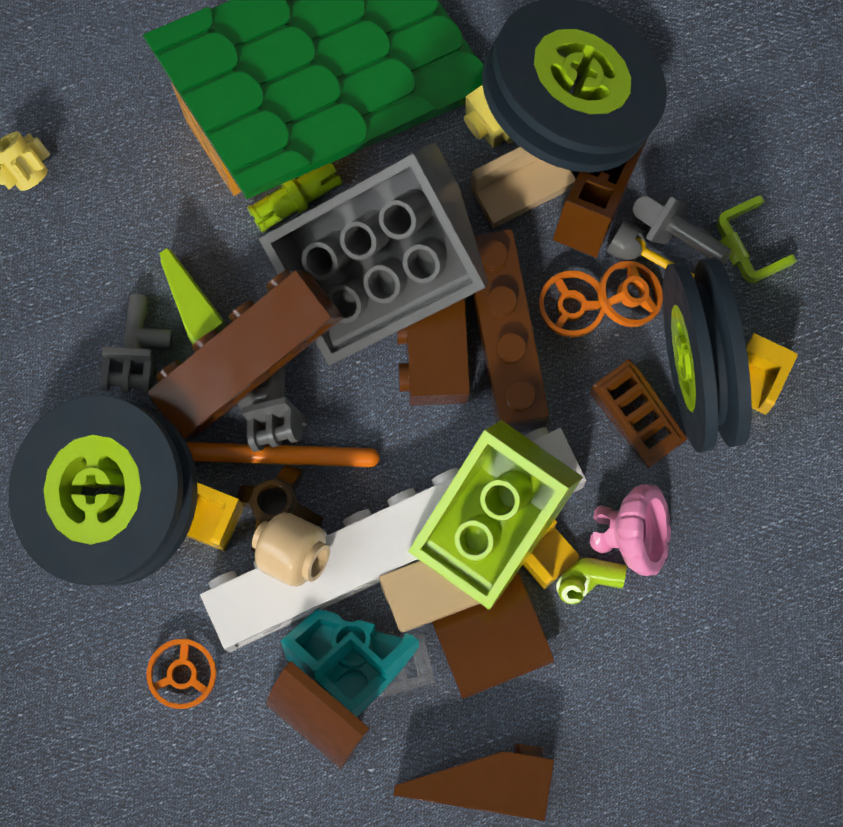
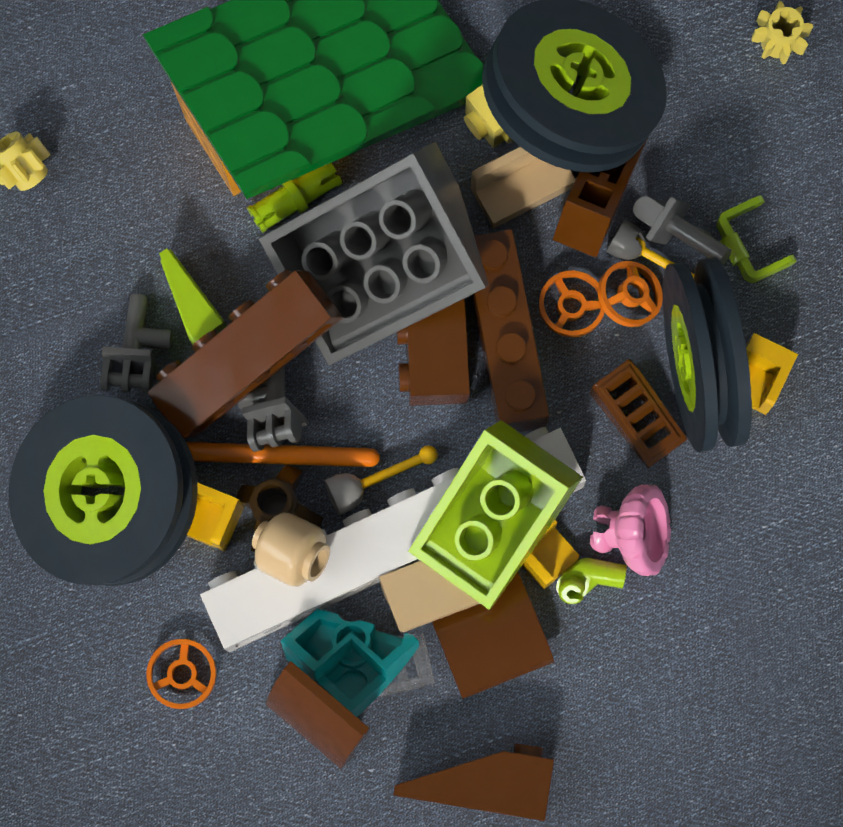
none -> hinge [324,445,438,516]
none -> light yellow gear [751,1,813,64]

